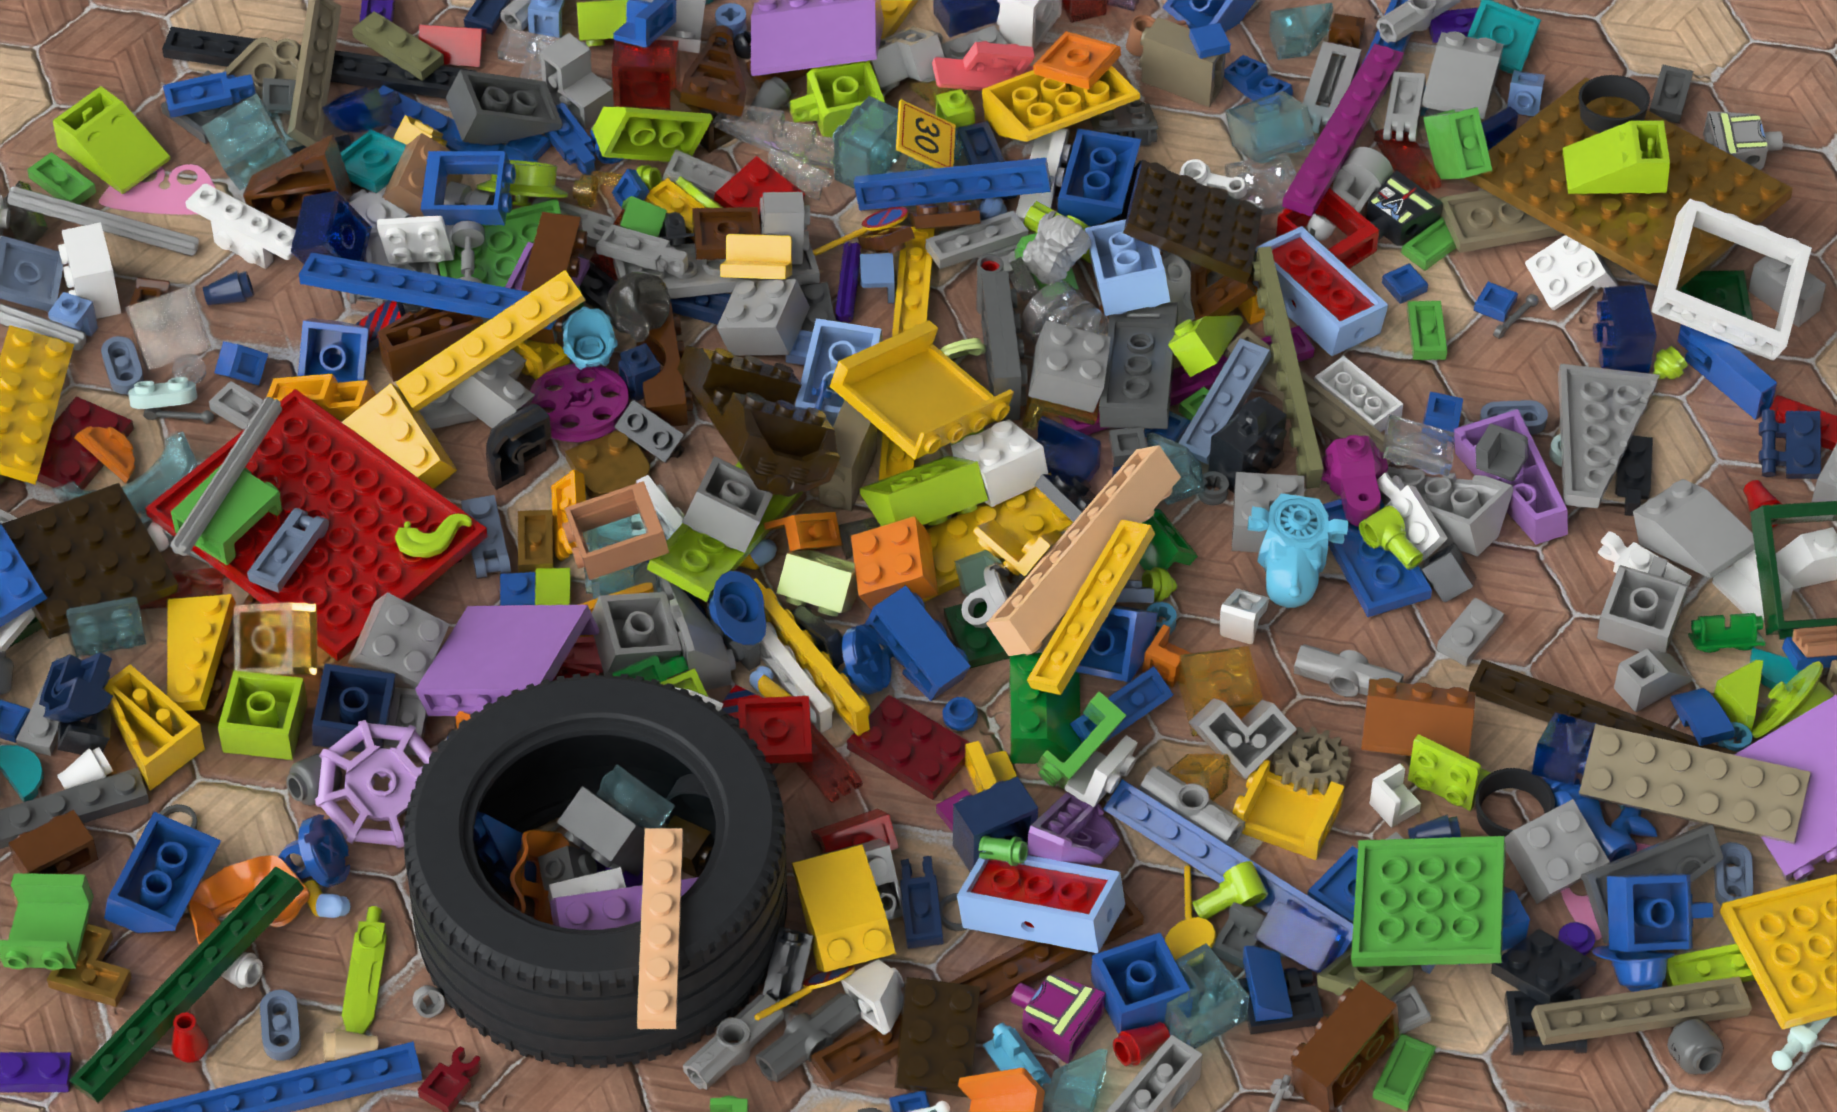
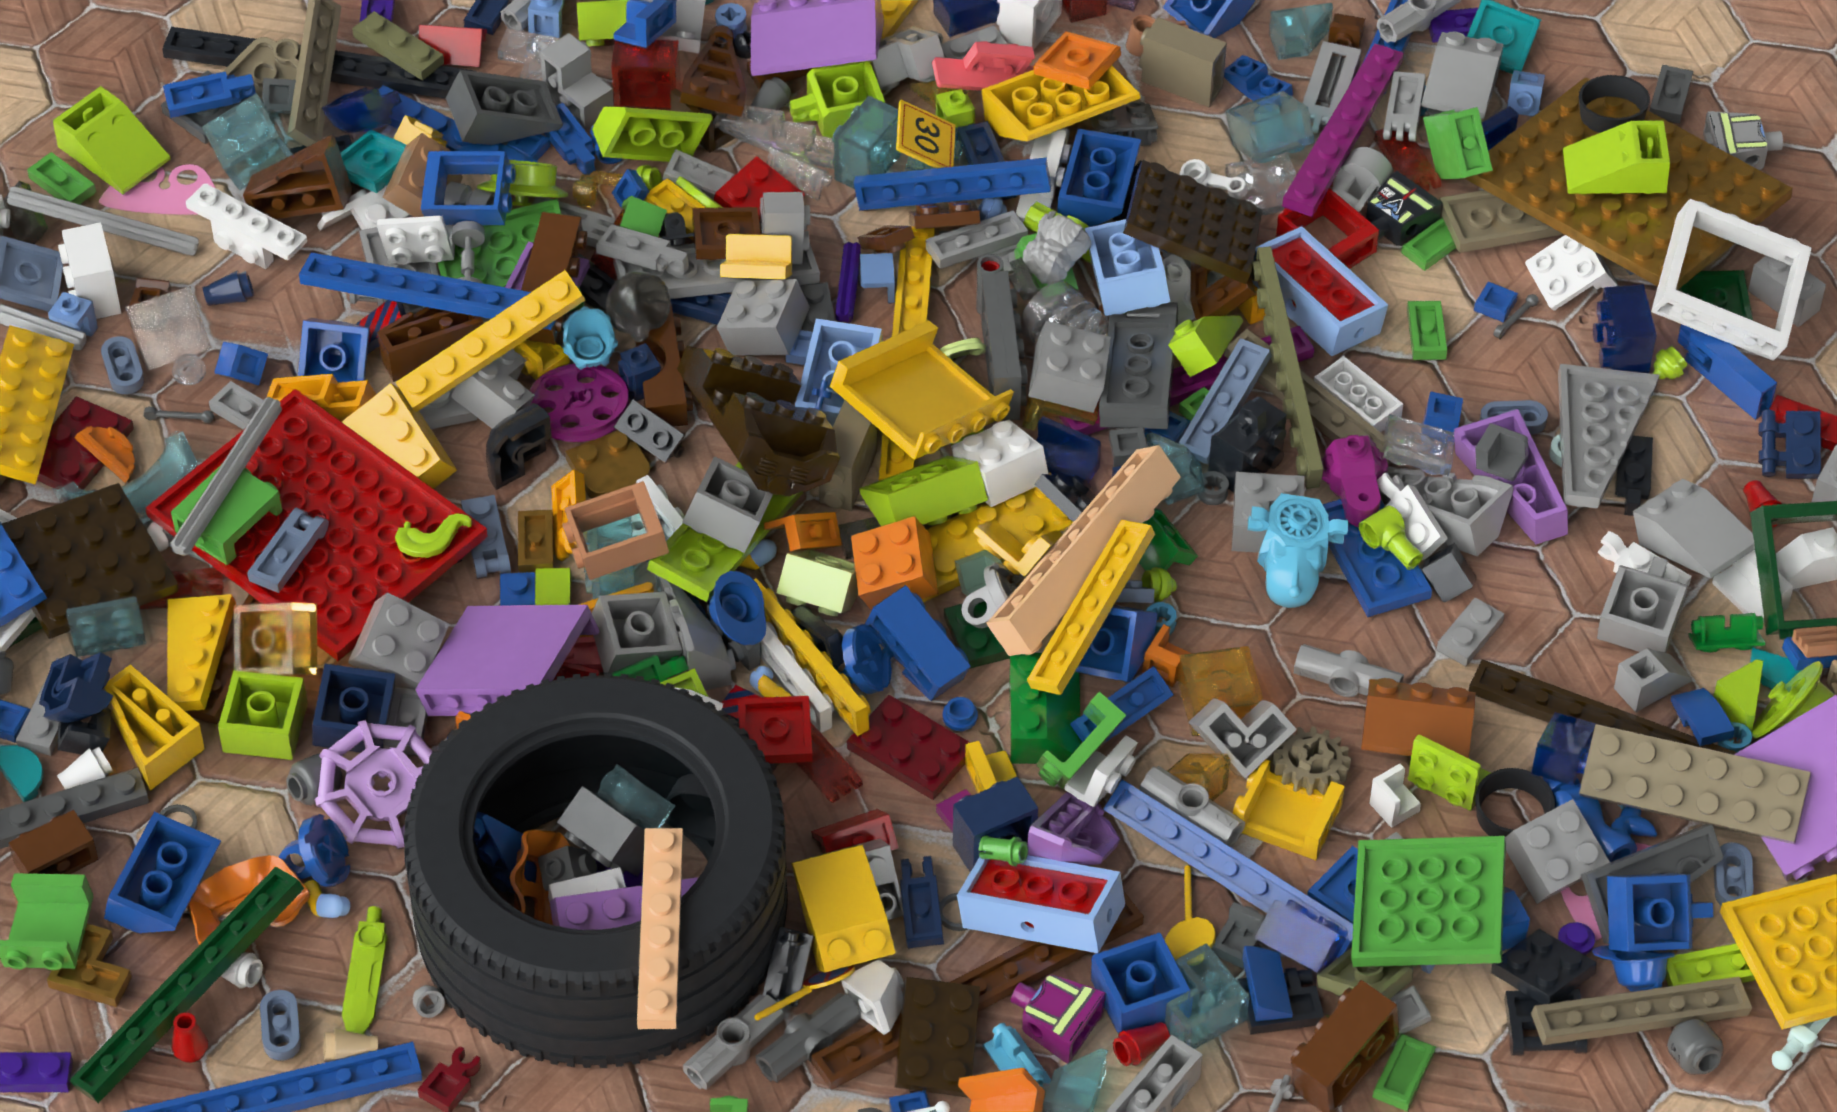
light aqua plate [128,377,197,409] -> none
clear blue brick [291,191,372,264] -> none
dark brown brick [666,815,714,878] -> none
piece [812,207,909,256] -> none
blue tile [1189,23,1231,59] -> none
lime pin [1193,861,1268,919] -> none
white slope [1220,588,1270,644] -> none
light grey hinge [1307,213,1337,241] -> none
blue tile [1382,263,1428,304] -> none
dark blue cone [1408,814,1461,839] -> none

